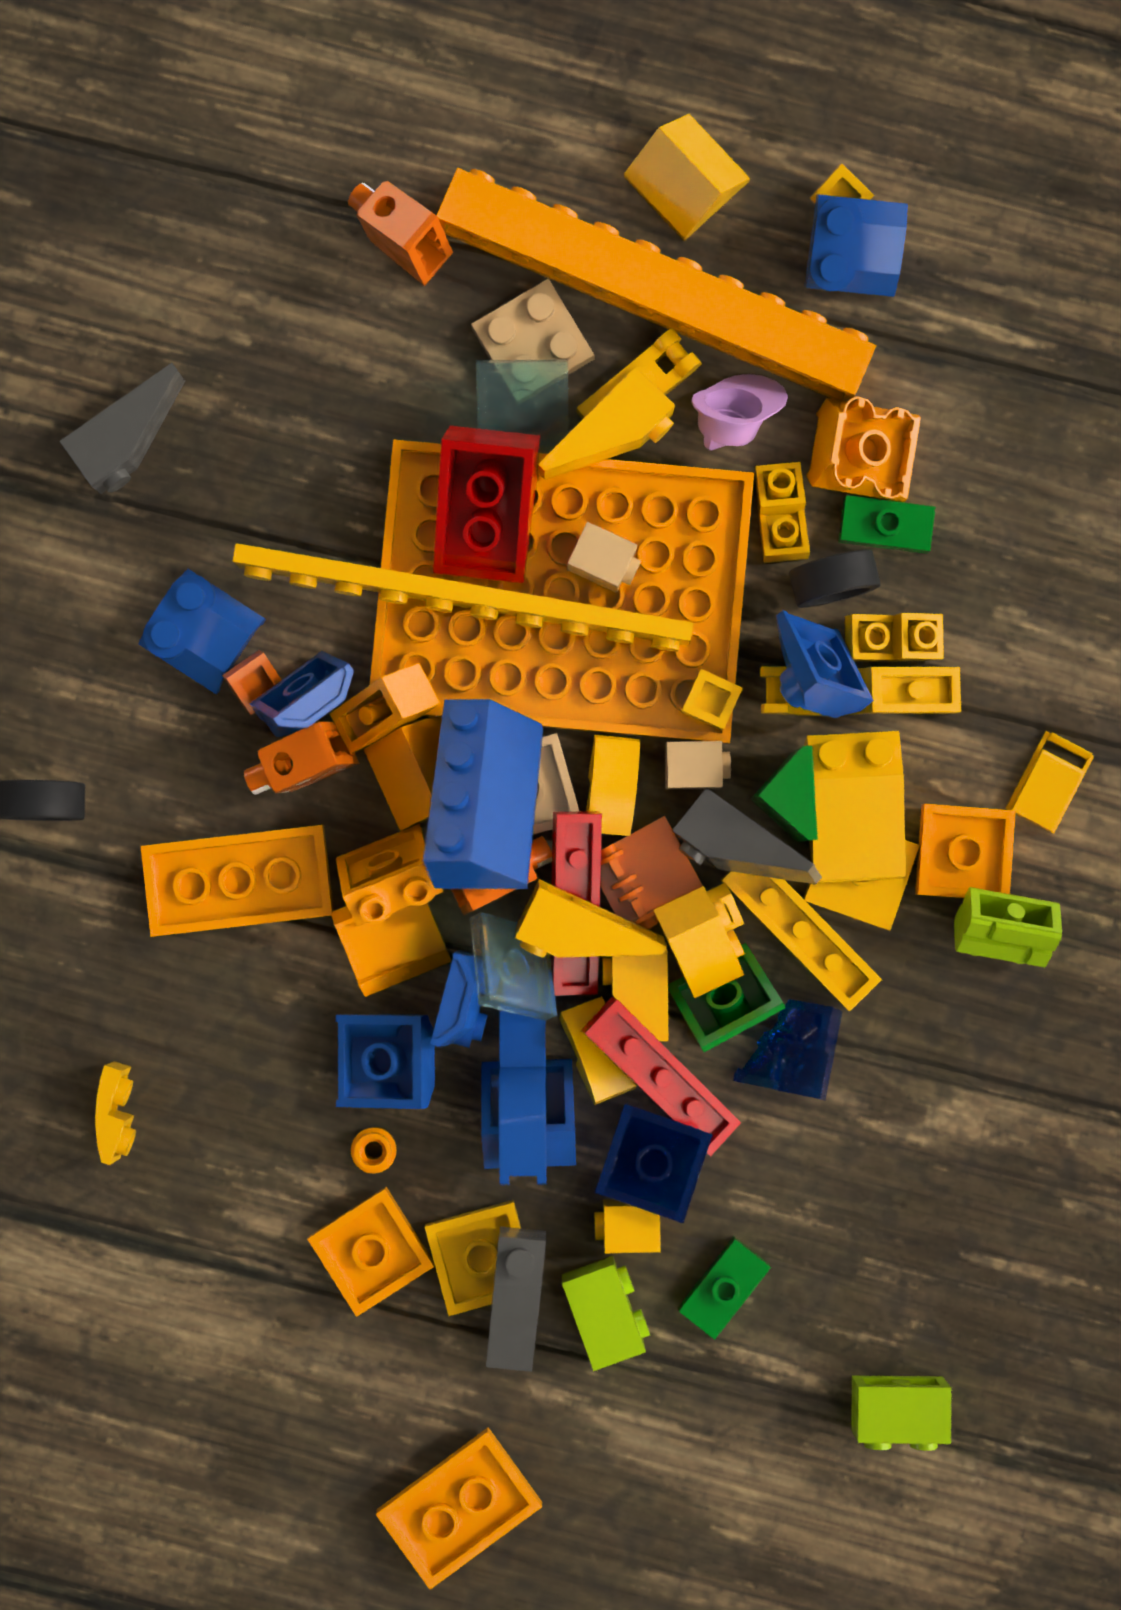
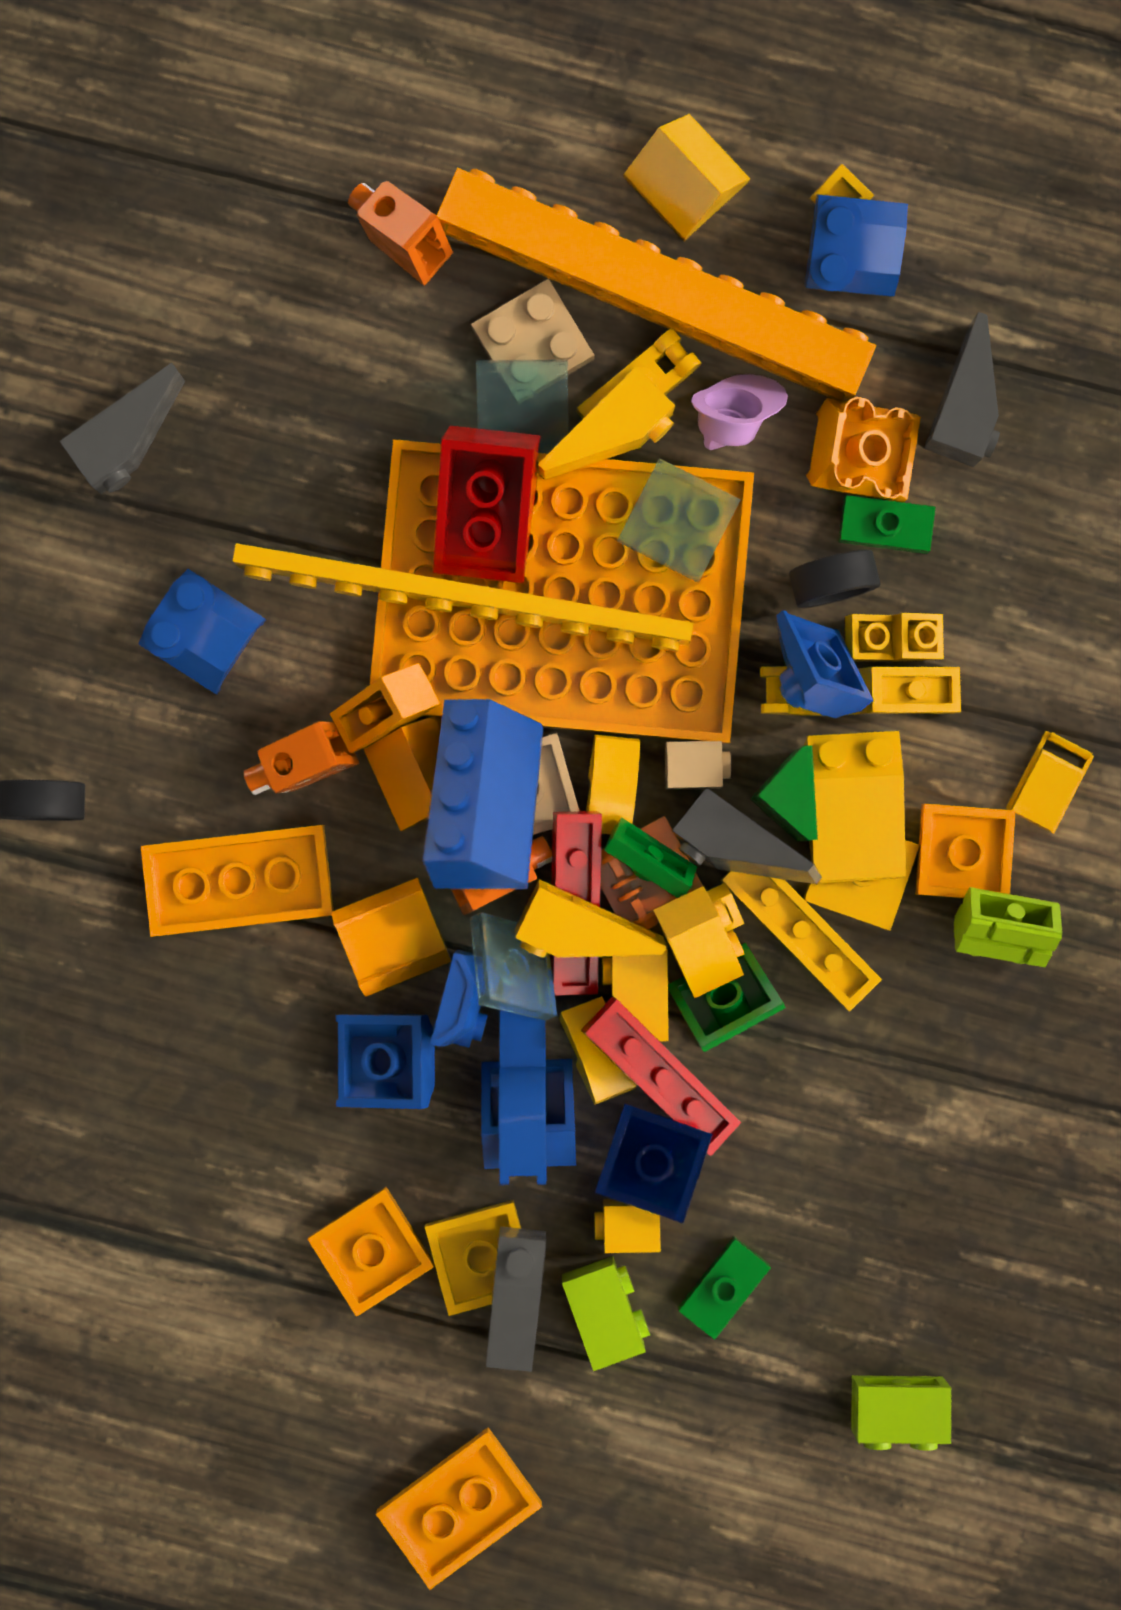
yellow slope [95,1061,136,1165] -> none
orange plate [222,650,282,715] -> none
blue slope [250,651,354,737] -> none
light orange plate [336,824,443,927] -> none
light orange plate [351,1127,397,1174] -> none
tan brick [567,522,641,593] -> none
yellow plate [681,669,743,731] -> none
clear blue slope [733,999,843,1101] -> none
yellow slope [755,462,810,563] -> none
none -> green plate [604,817,697,898]
none -> clear light blue tile [617,458,741,582]
none -> dark grey slope [923,312,1000,467]

